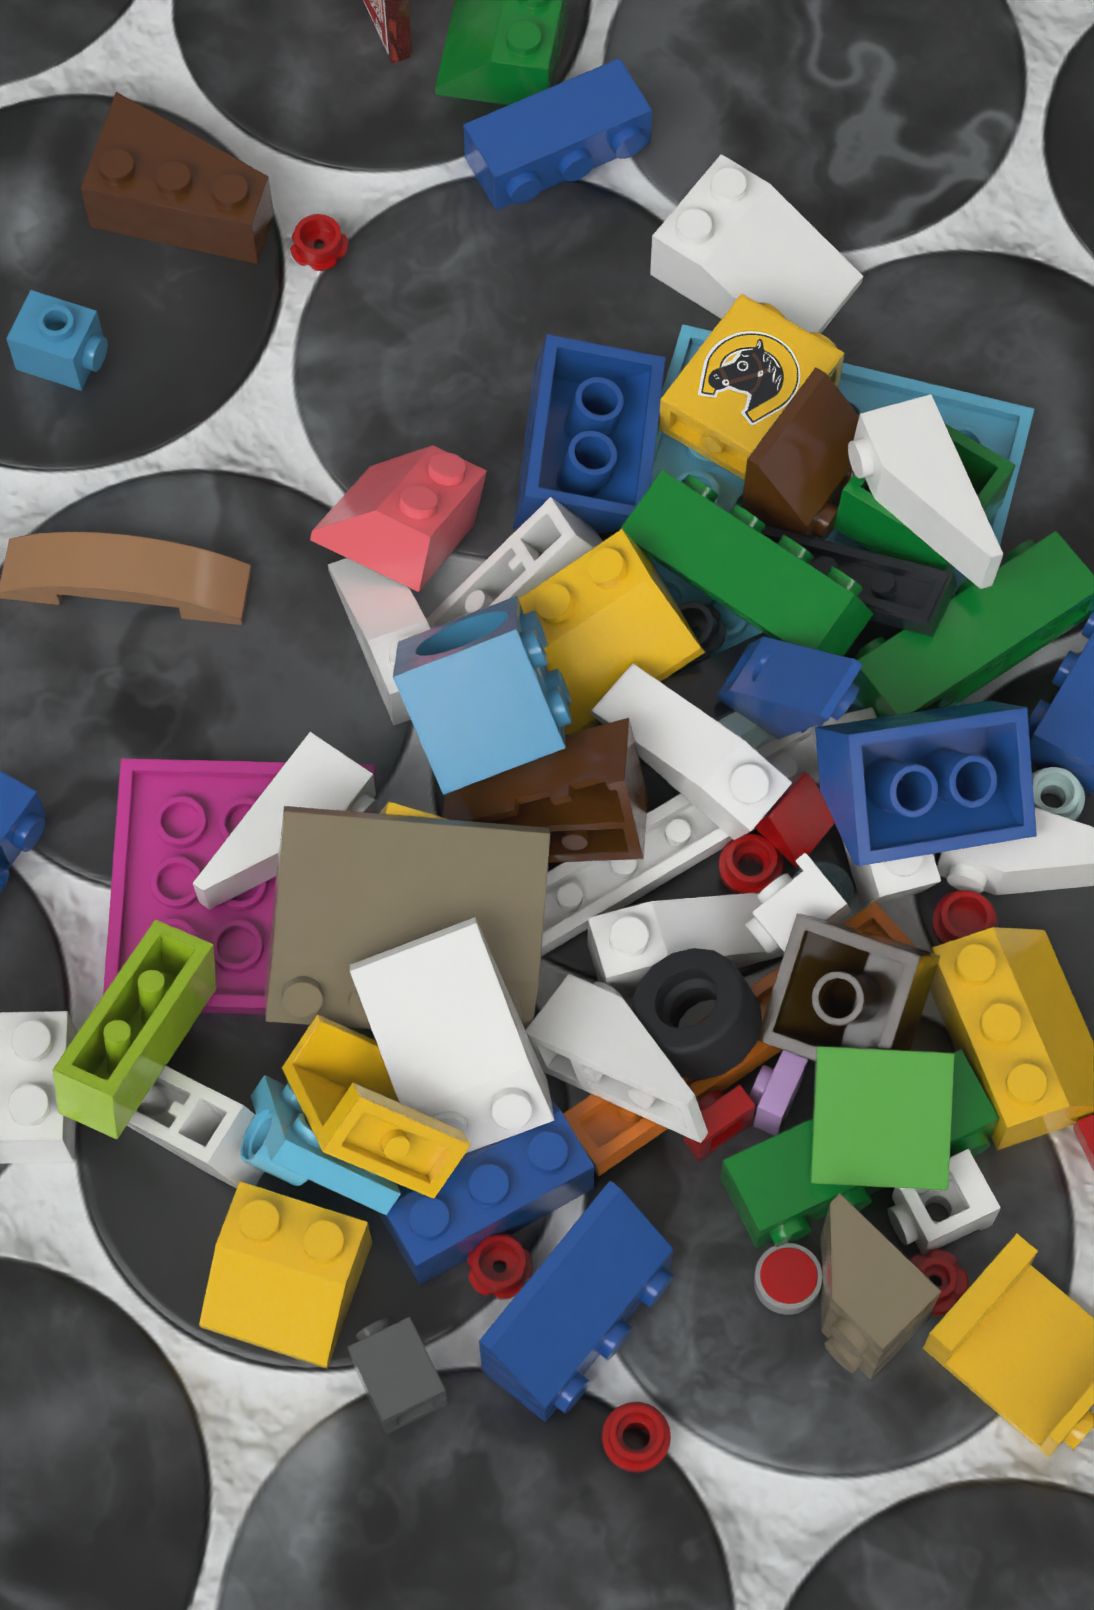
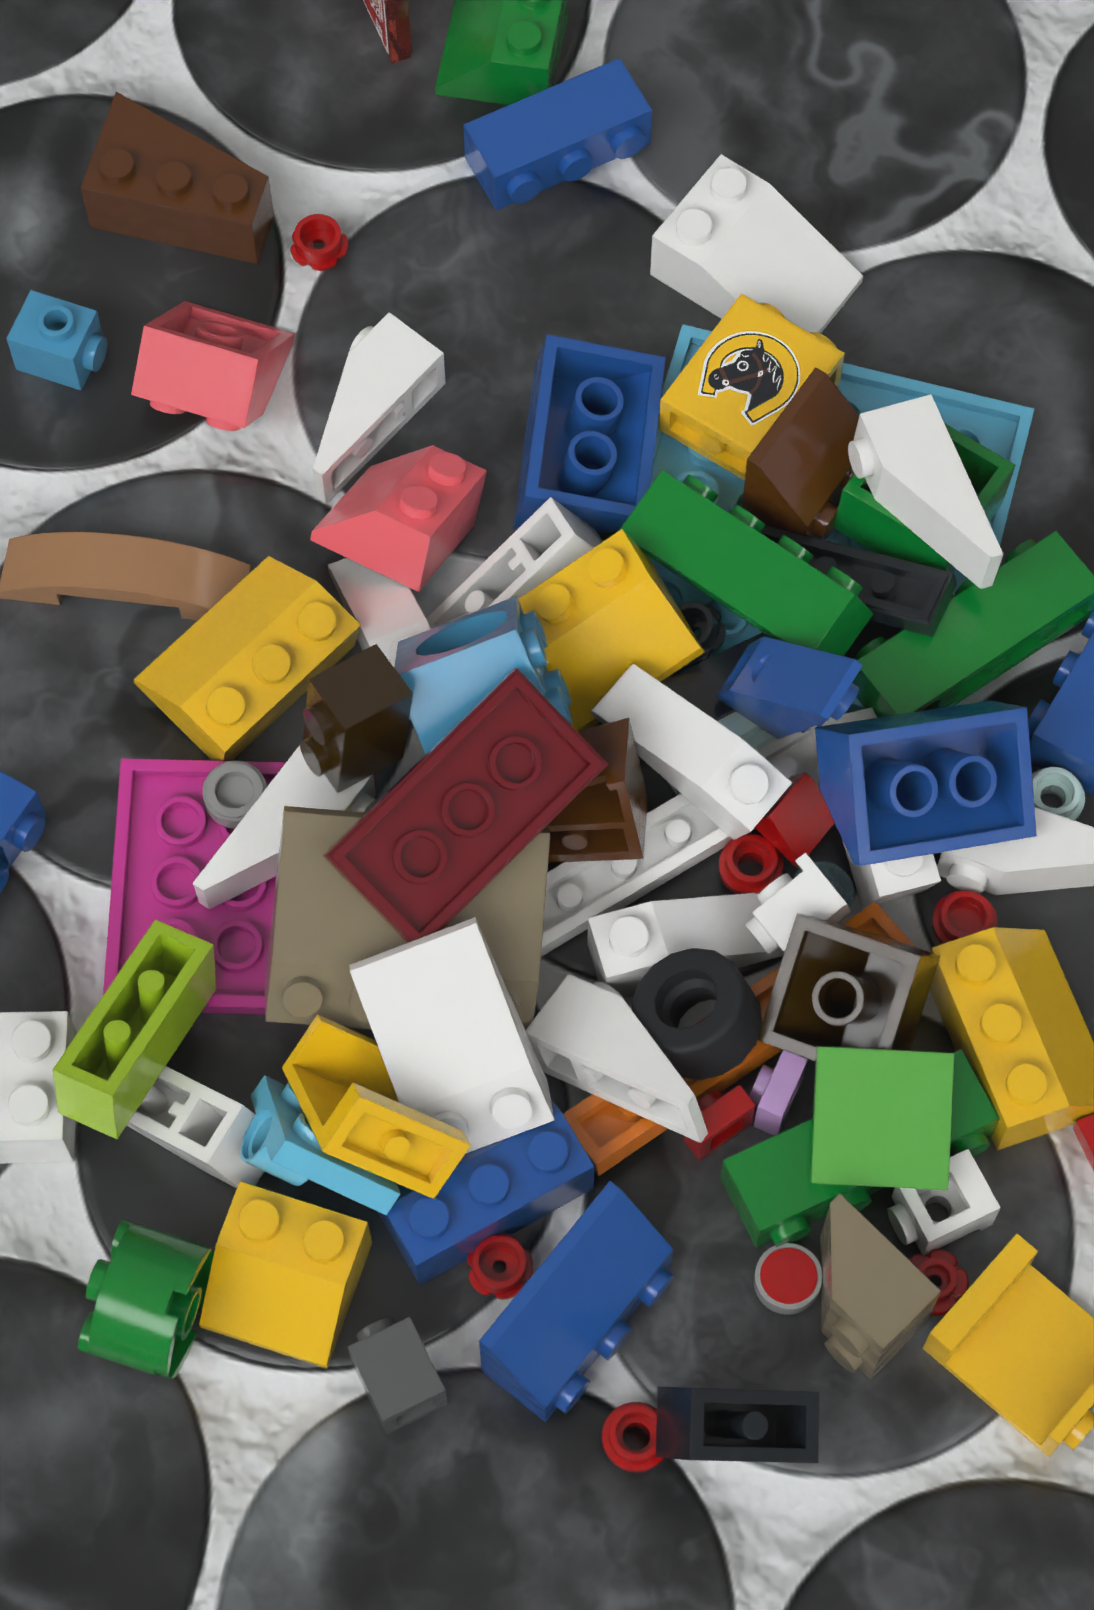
none -> green brick [78,1219,214,1379]
none -> coral slope [131,301,295,431]
none -> yellow slope [134,556,361,761]
none -> light grey tile [203,761,267,829]
none -> dark brown brick [300,644,413,793]
none -> white slope [313,312,446,504]
none -> dark red tile [323,668,609,943]
none -> black brick [656,1387,819,1463]

